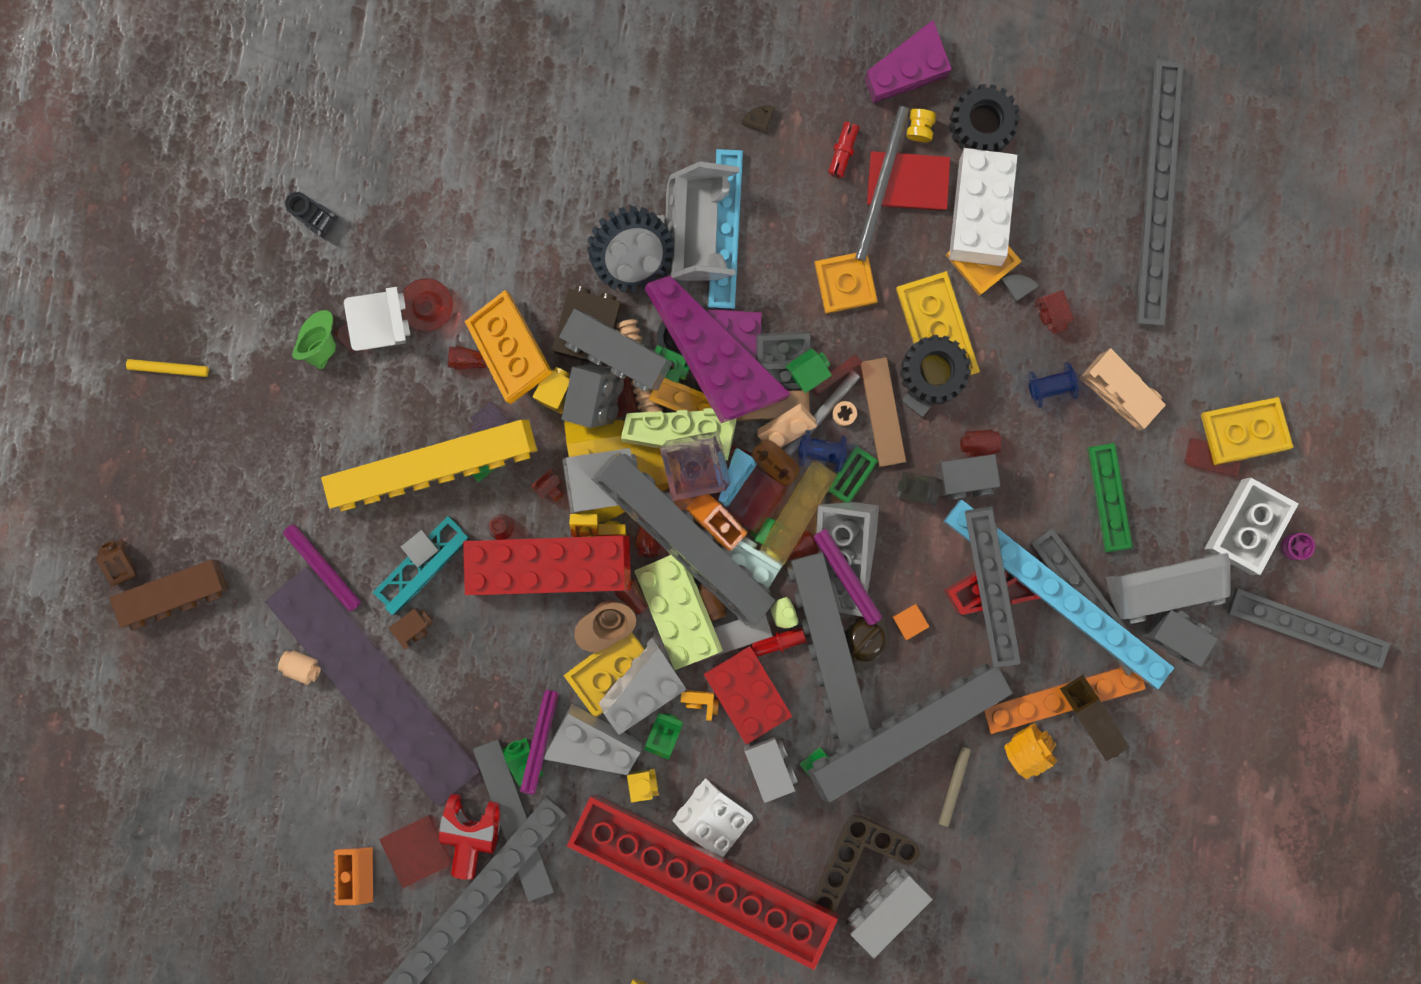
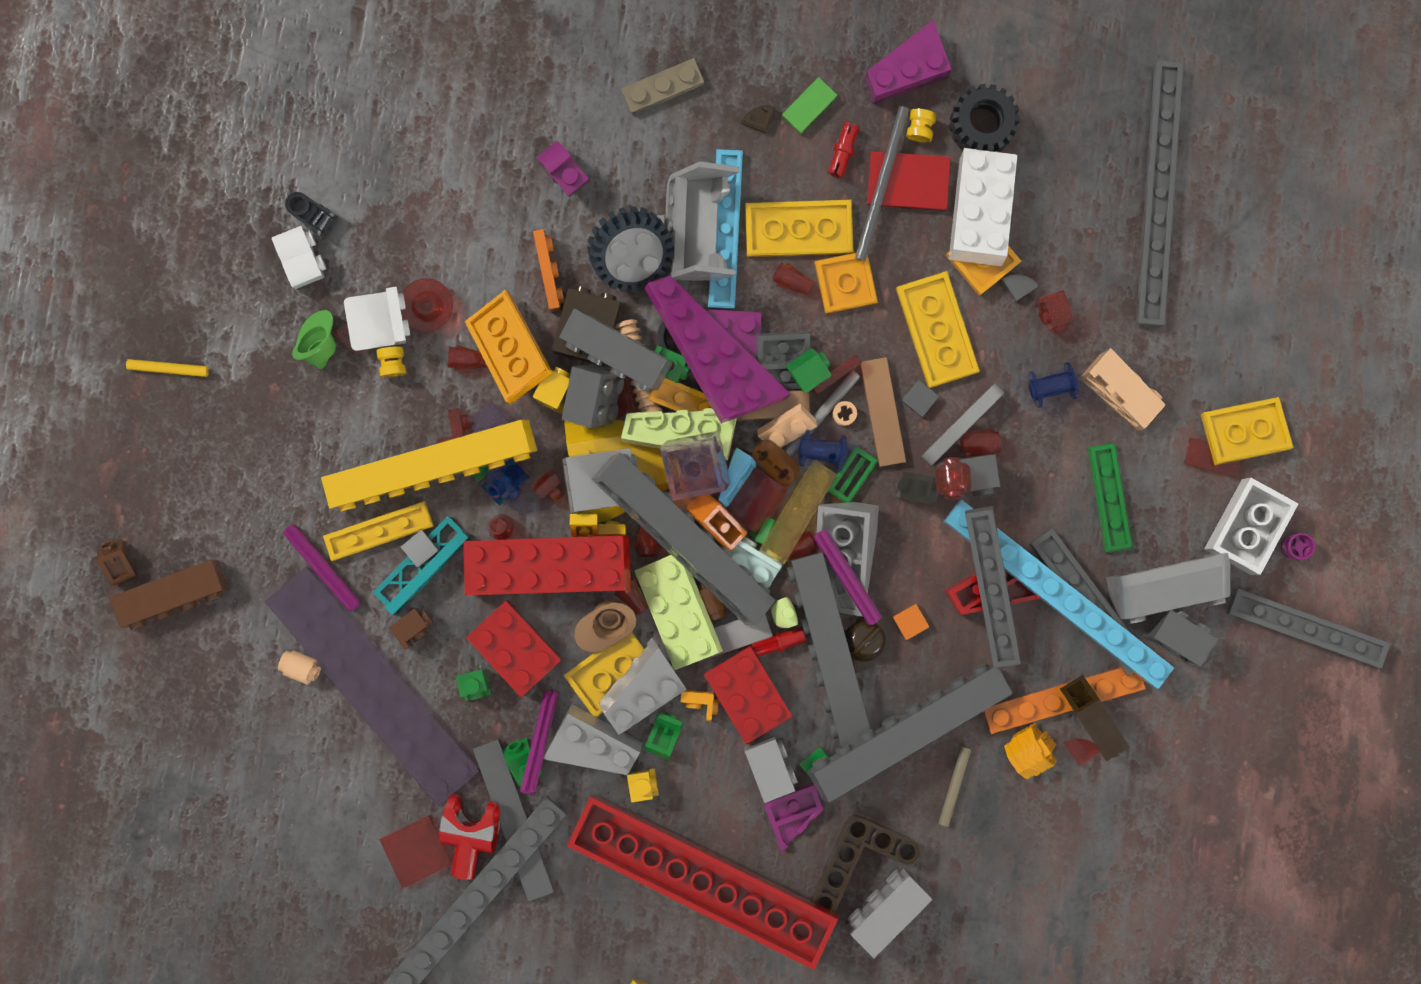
orange brick [333,847,373,905] -> none
white bracket [672,778,753,857] -> none
black tyre [900,335,971,405] -> none
none -> white brick [272,226,326,289]
none -> yellow tile [323,501,434,561]
none -> yellow wheel [376,347,407,378]
none -> clear red bracket [437,408,469,444]
none -> green brick [455,668,492,701]
none -> red brick [466,600,563,697]
none -> clear blue brick [481,458,529,506]
none -> orange plate [533,229,565,313]
none -> magenta brick [536,141,589,197]
none -> dark tan plate [621,58,704,115]
none -> yellow tile [745,200,853,257]
none -> magenta wing [763,783,823,851]
none -> clear red cone [772,262,813,295]
none -> bright green tile [782,77,838,135]
none -> light grey beam [922,383,1004,465]
none -> clear red head [935,458,972,499]
none -> clear red tile [1063,738,1100,766]

